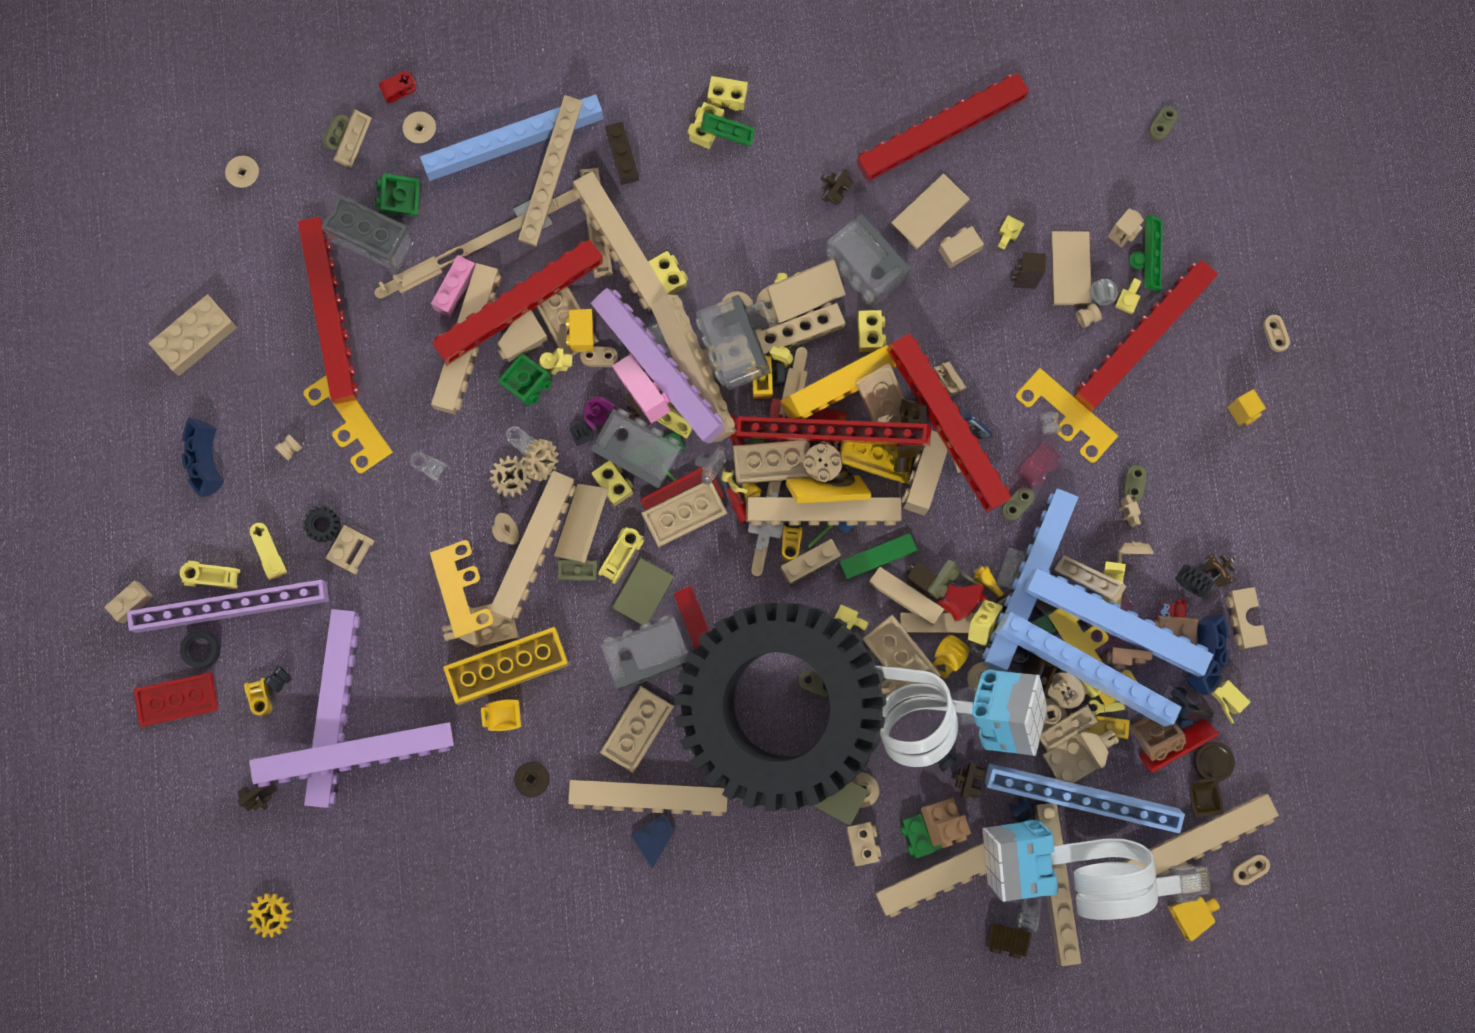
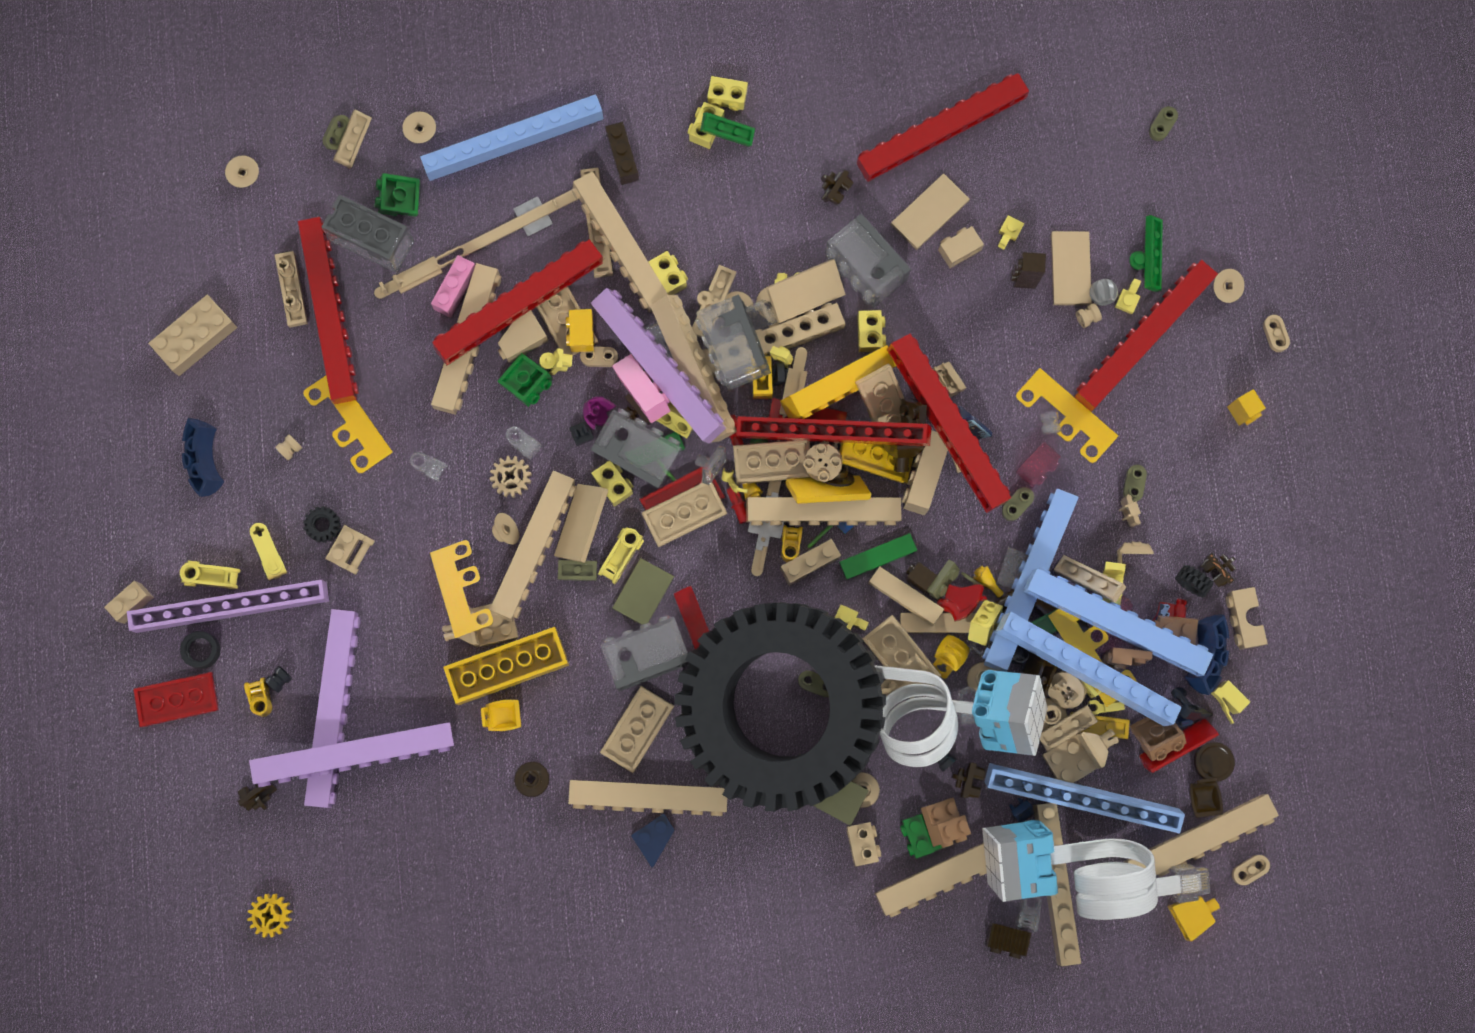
red piece [378,71,417,103] -> none
tan brick [518,95,583,247] -> none
tan gear [522,439,559,481] -> none
tan brick [1108,208,1144,248] -> none
none -> tan plate [275,251,308,328]
none -> tan hinge [692,265,736,341]
none -> tan piece [1214,269,1244,303]

